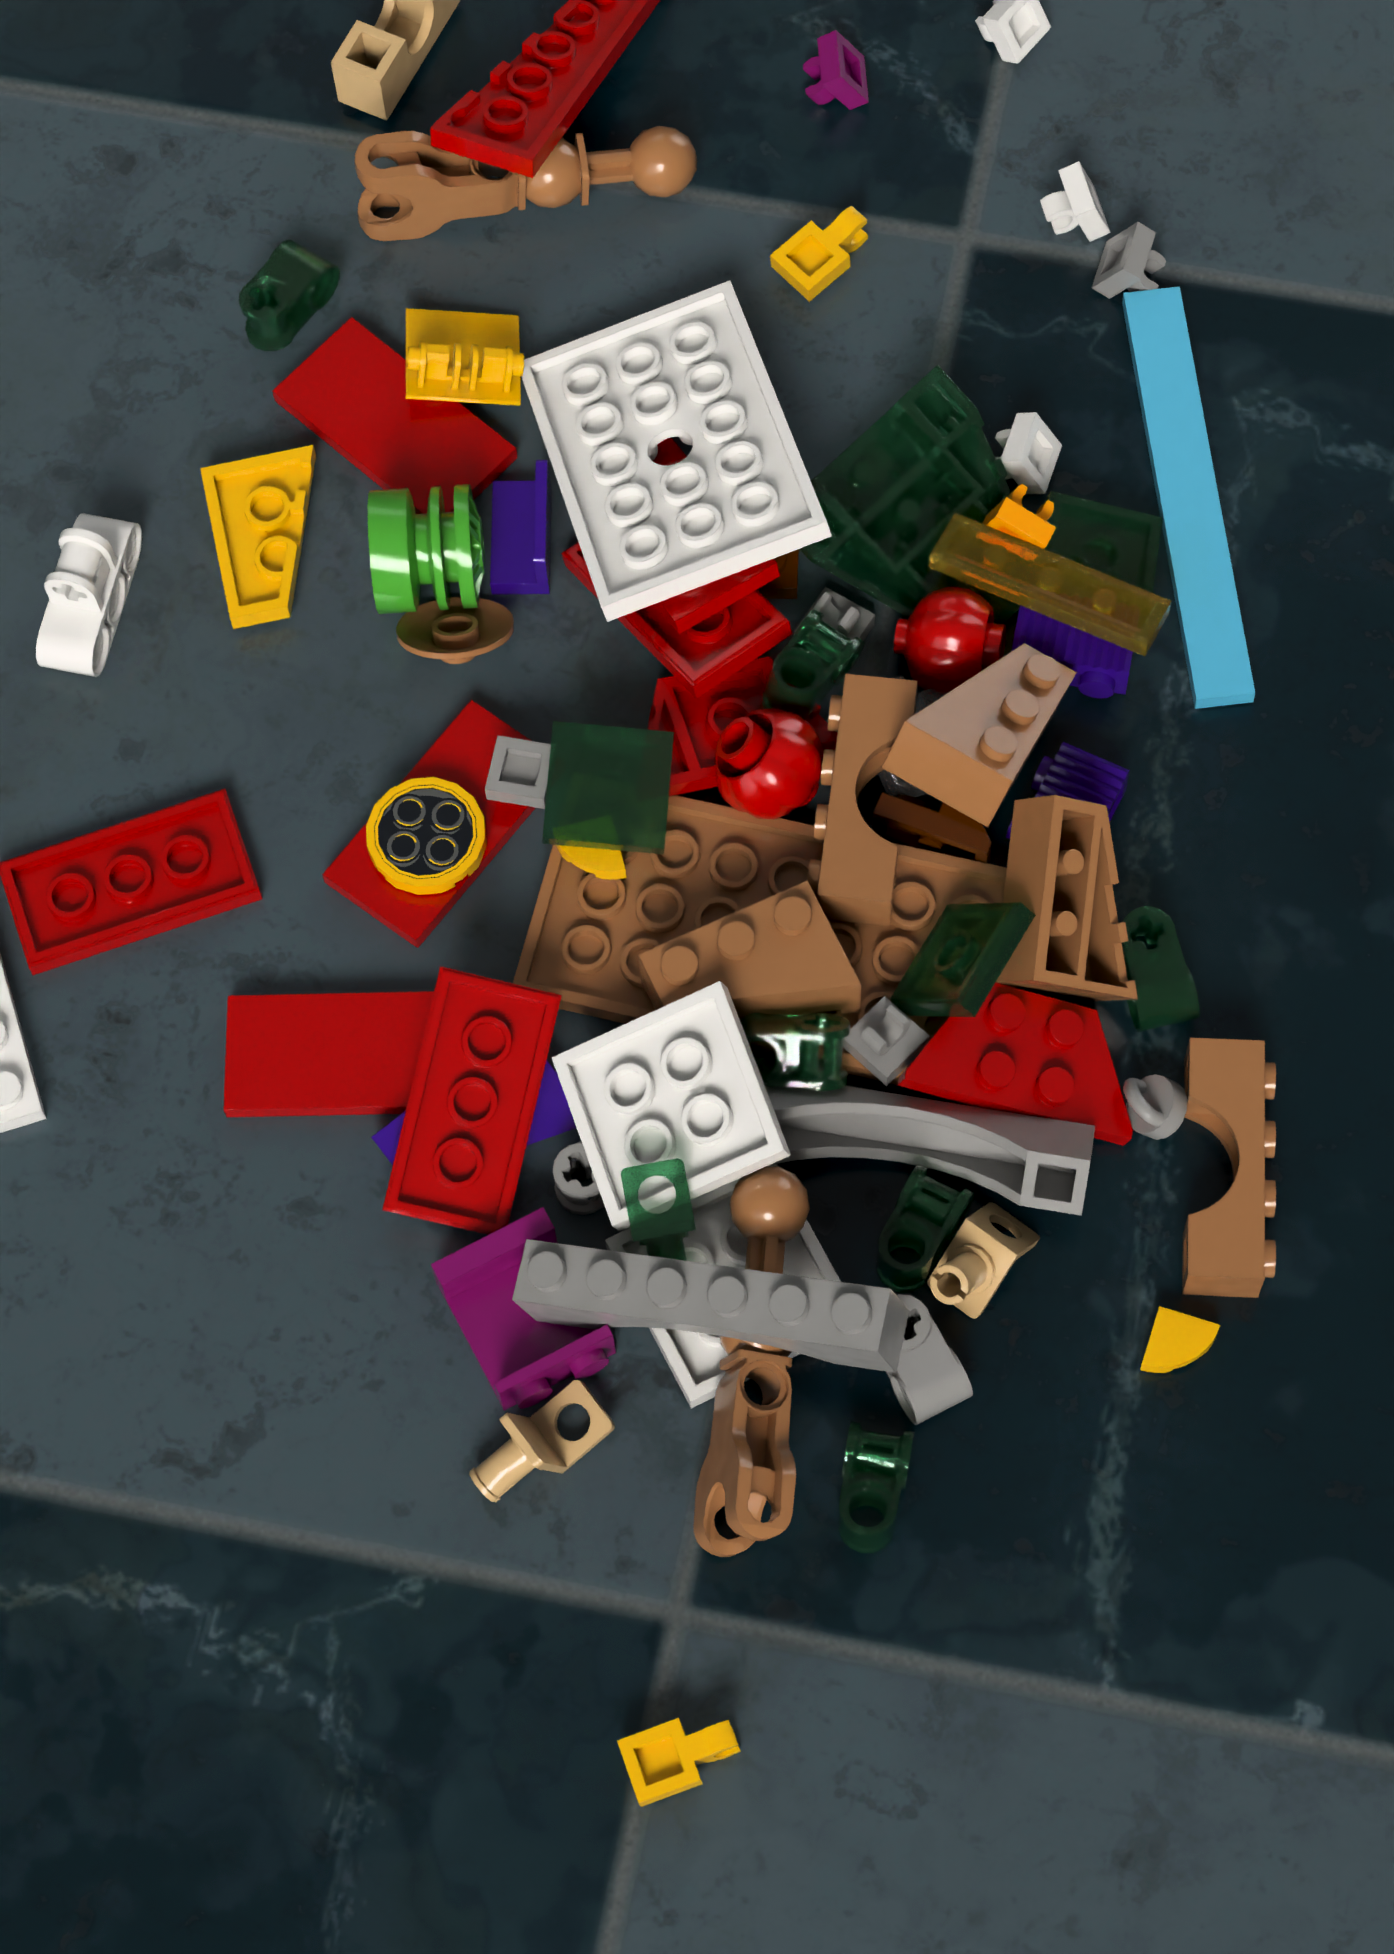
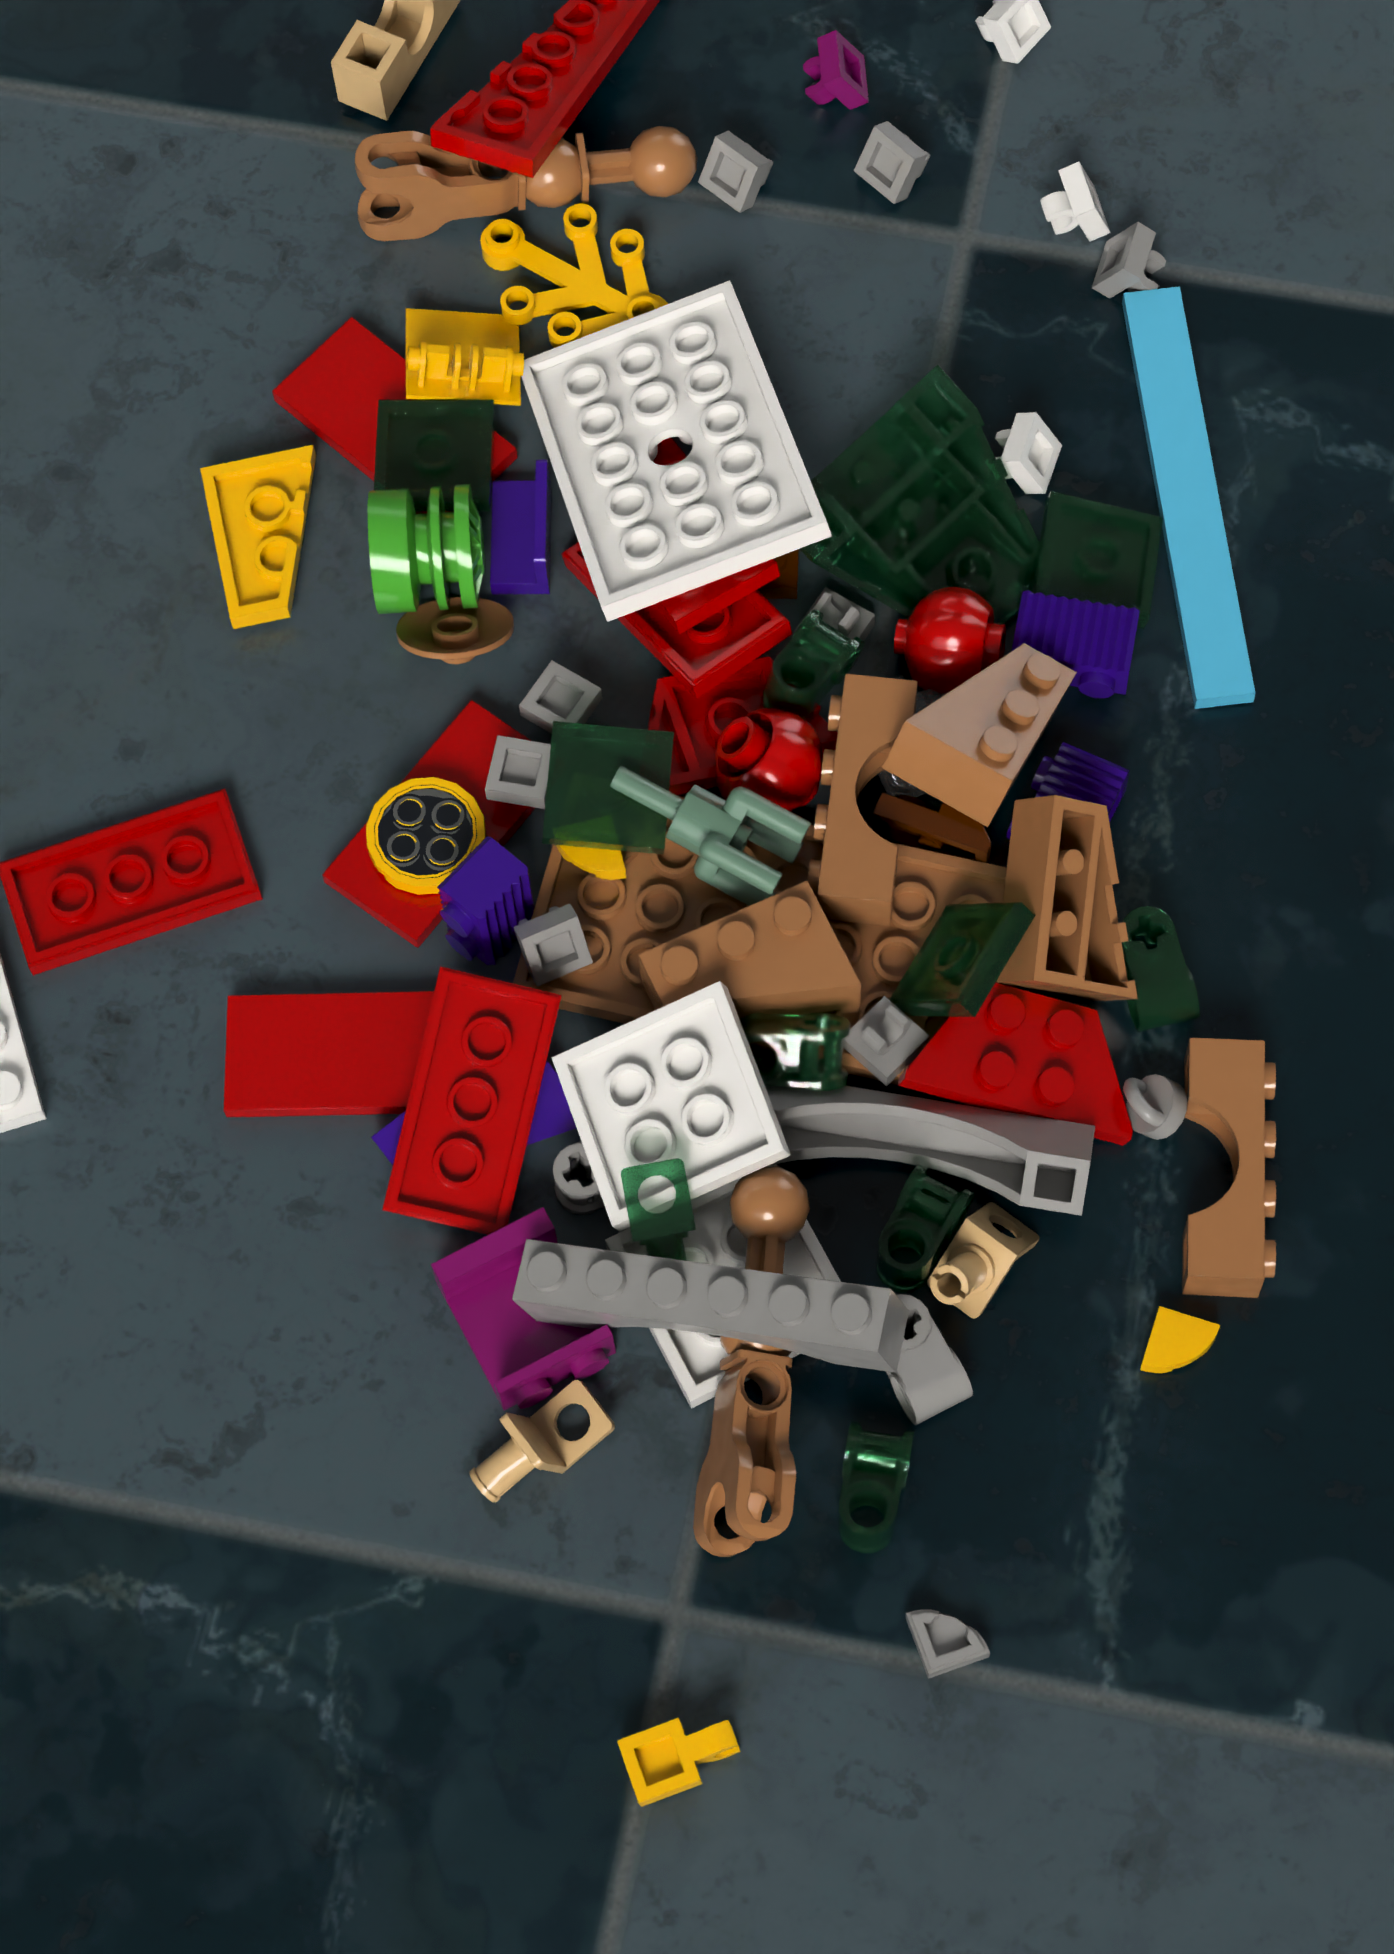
white beam [36,513,142,677] -> none
clear green piece [239,239,340,351] -> none
yellow plate [770,206,868,302] -> none
clear yellow tile [929,513,1171,656] -> none
light orange tile [977,484,1056,564] -> none
none -> clear green tile [374,400,495,511]
none -> dark purple brick [437,836,535,965]
none -> yellow plant [480,203,668,348]
none -> light grey tile [513,903,593,987]
none -> light grey tile [519,660,603,744]
none -> sand green plant [610,766,811,906]
none -> light grey tile [698,131,773,213]
none -> light grey tile [854,121,930,204]
none -> light grey tile [906,1609,990,1679]

